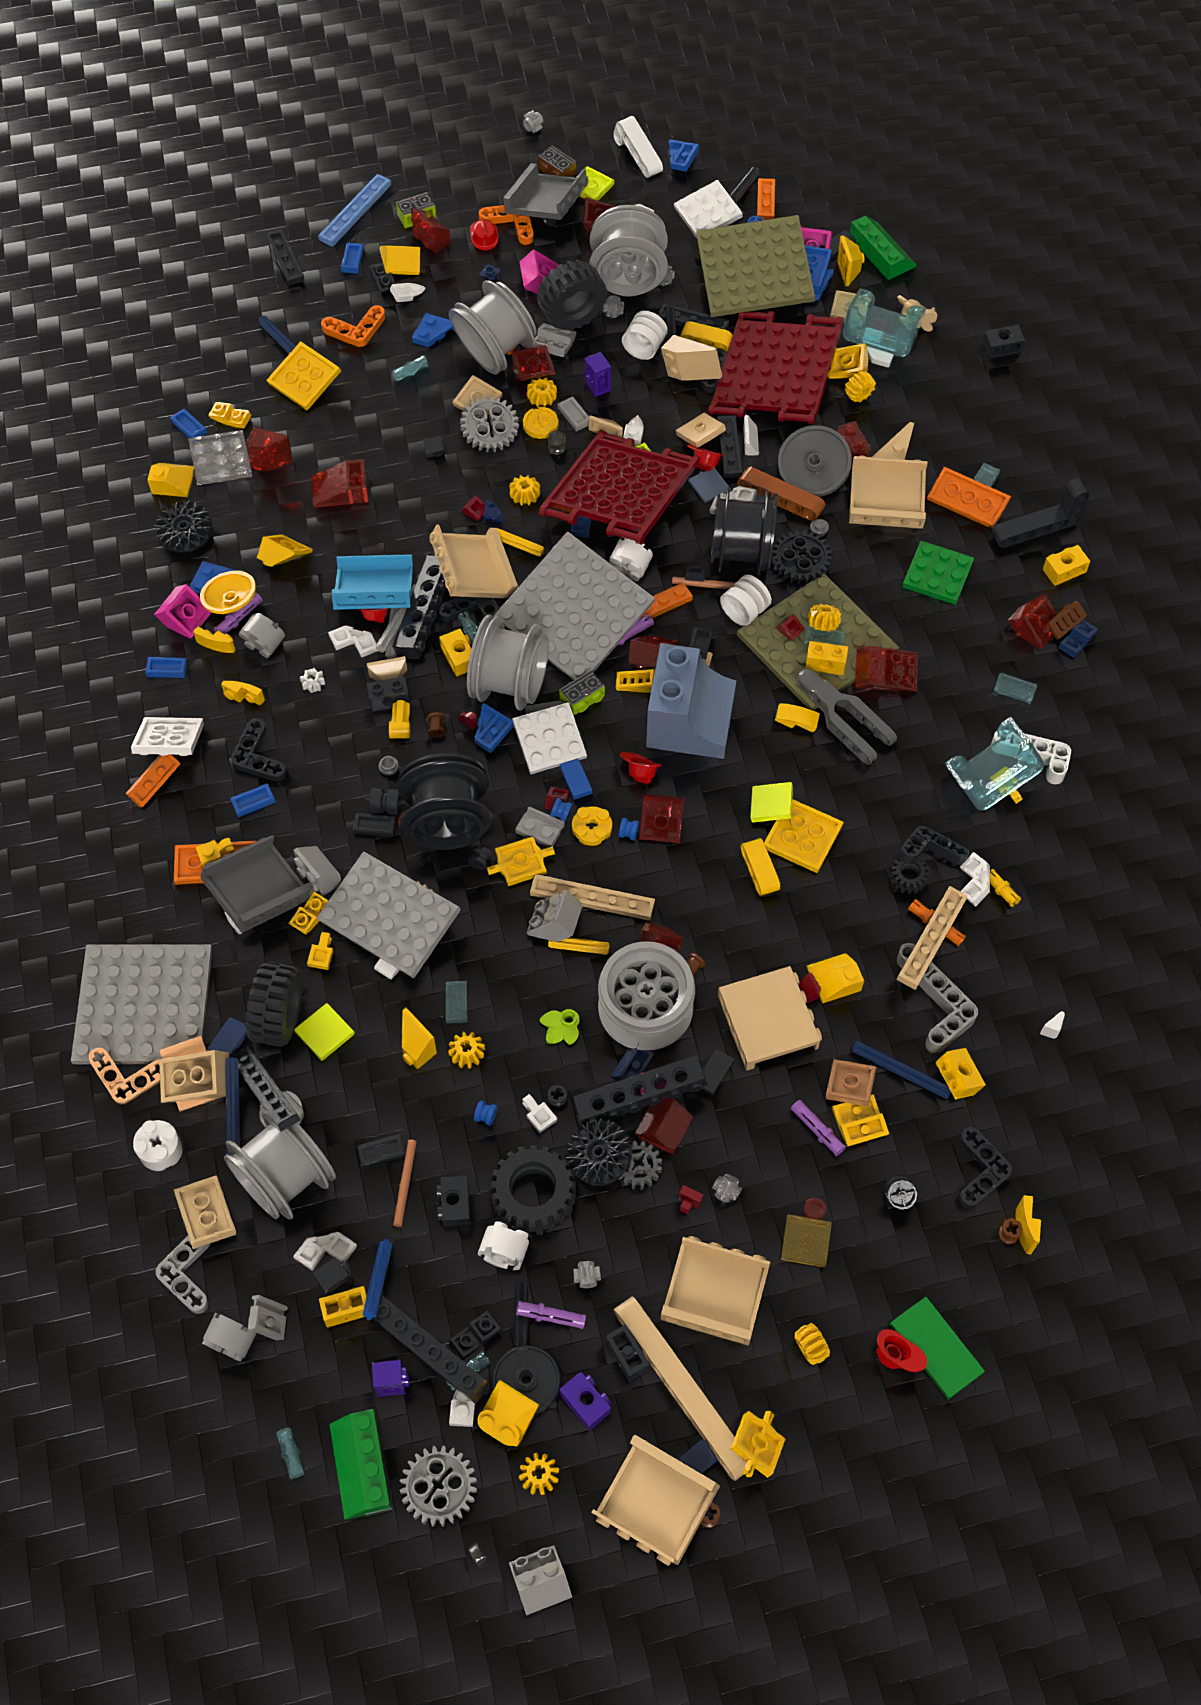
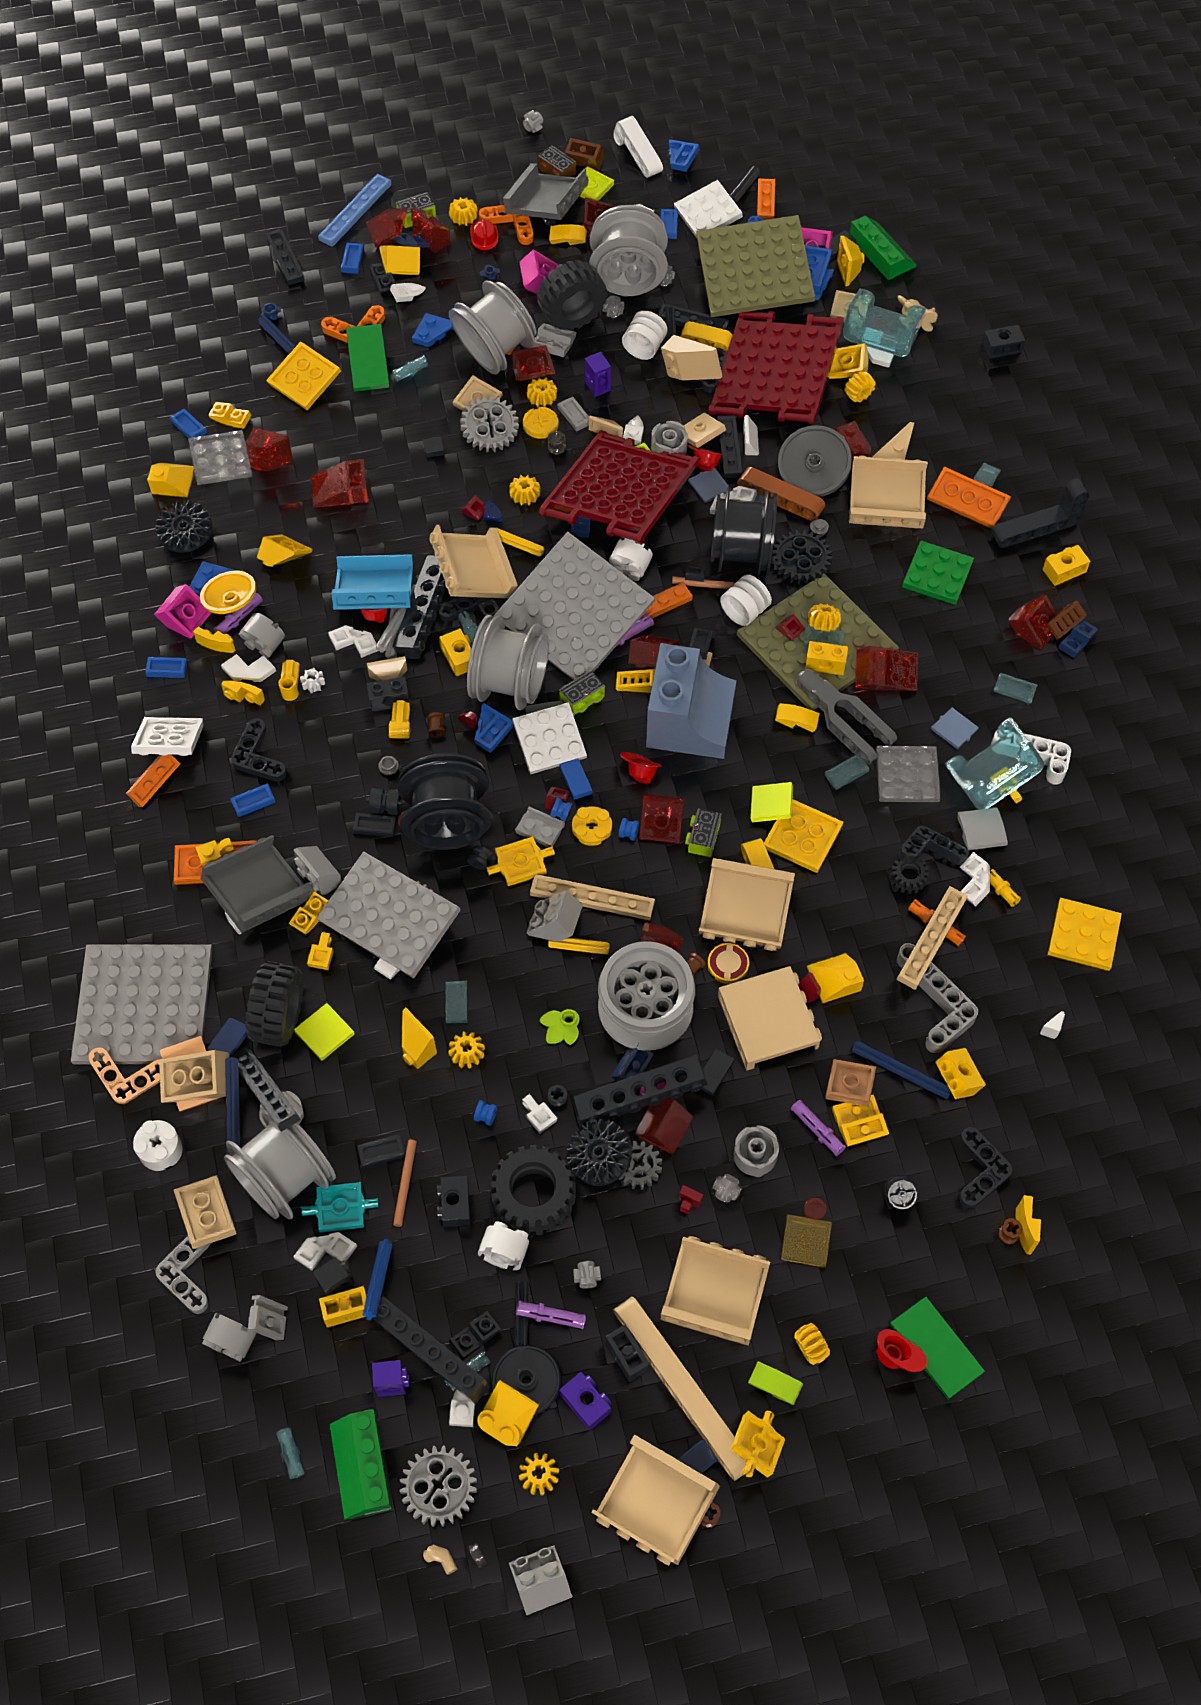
none -> white tile [221,654,276,682]
none -> dark blue plate [261,303,281,320]
none -> yellow piece [278,660,300,701]
none -> teal plate [302,1182,379,1233]
none -> green tile [346,324,389,392]
none -> clear red slope [366,208,407,248]
none -> dark blue slope [392,232,430,248]
none -> tan arm [423,1545,457,1575]
none -> yellow gear [449,197,478,226]
none -> yellow slope [549,224,587,245]
none -> reddish brown brick [565,138,605,170]
none -> light grey brick [651,421,688,455]
none -> blue tile [661,209,678,239]
none -> brick [685,808,721,858]
none -> tan panel [699,858,795,951]
none -> tile [707,943,749,984]
none -> light grey brick [733,1126,779,1177]
none -> lime slope [748,1361,803,1405]
none -> clear light blue tile [825,754,869,790]
none -> clear plate [876,746,940,802]
none -> sand blue piece [931,708,979,749]
none -> light grey slope [957,807,1008,850]
none -> yellow plate [1048,898,1122,971]

